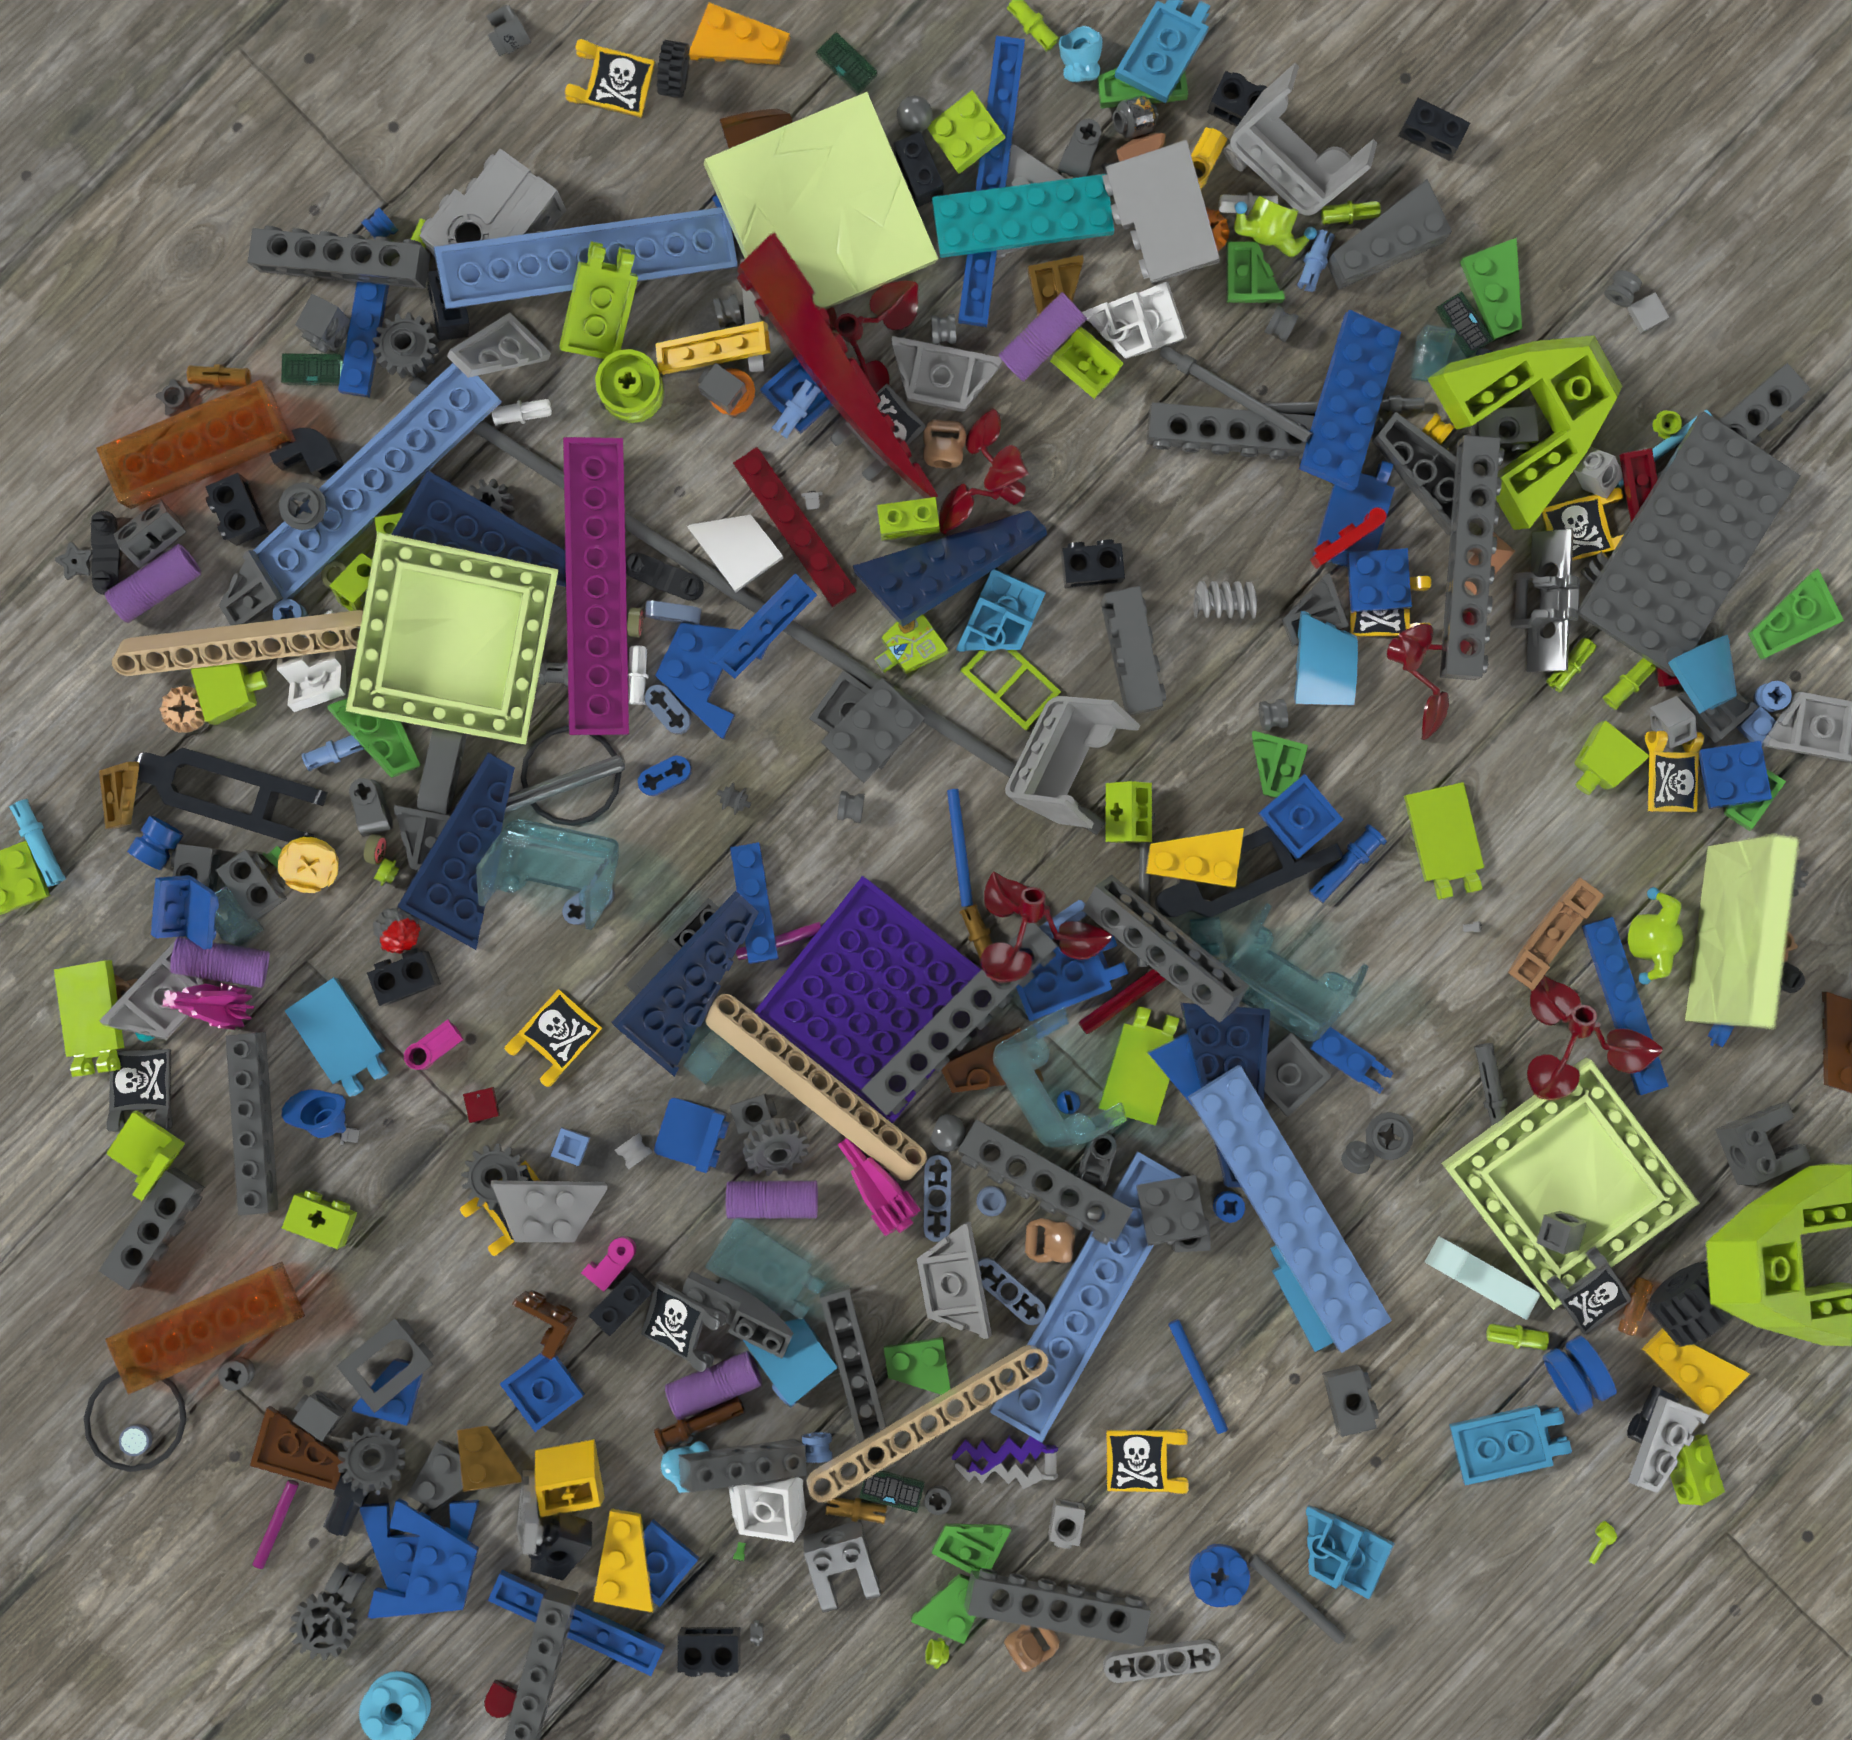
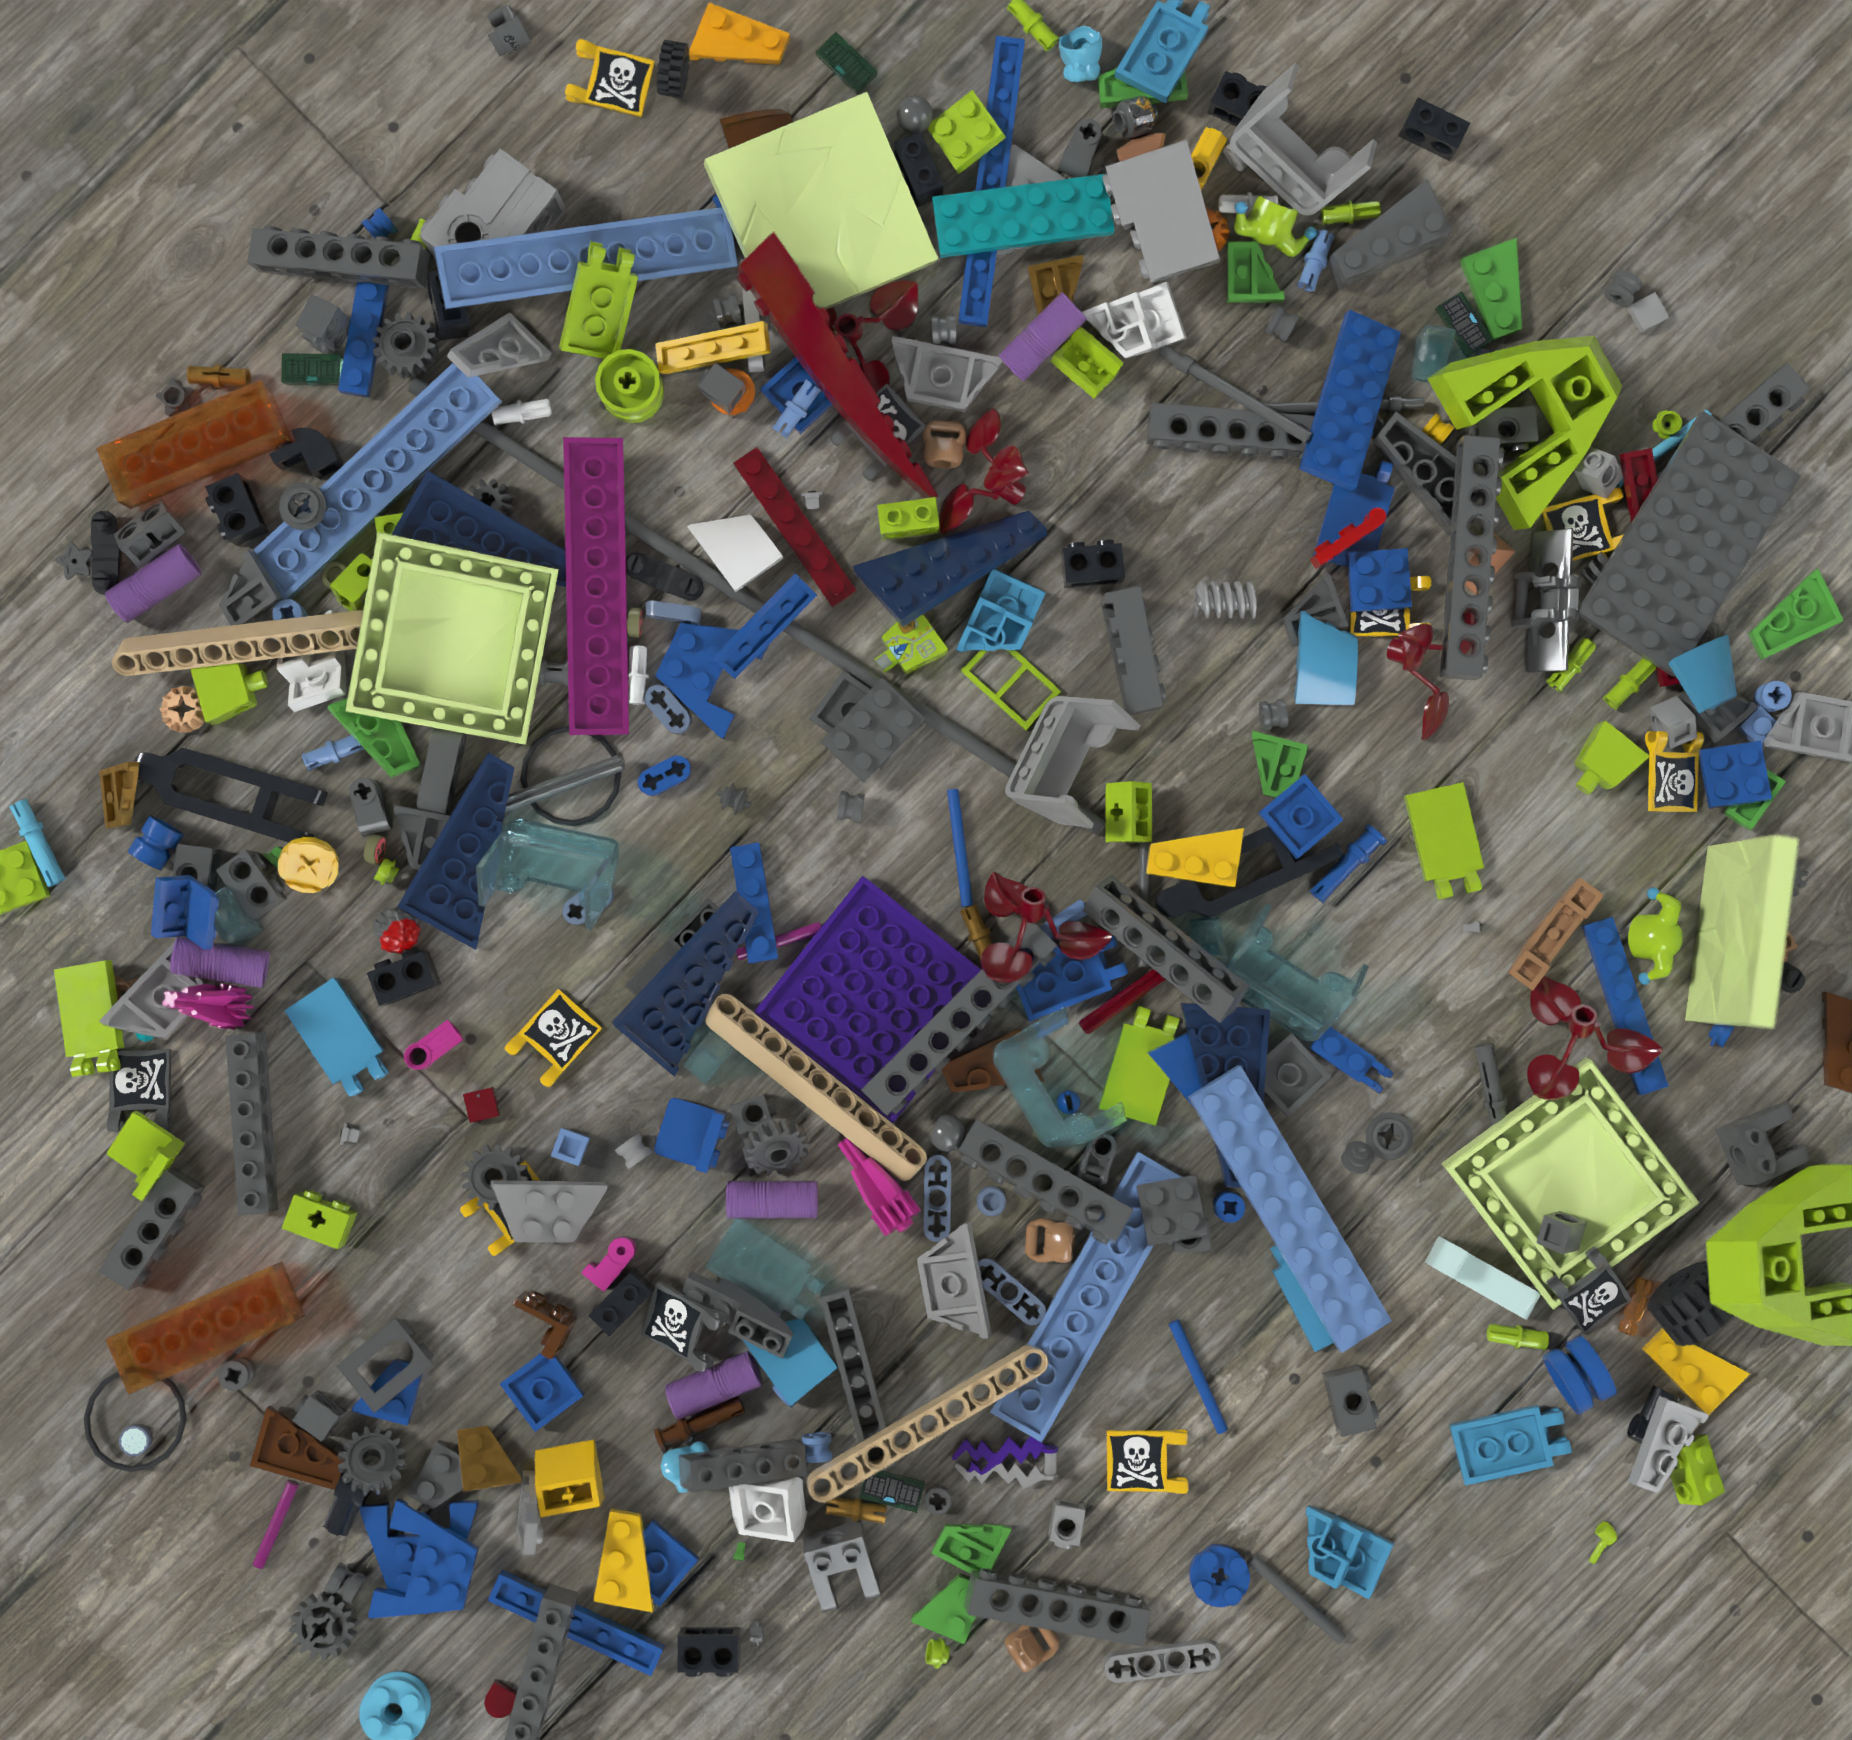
blue piece [281,1089,346,1138] -> none
black brick [528,1512,592,1581] -> none
bright green wing [884,1337,951,1395] -> none

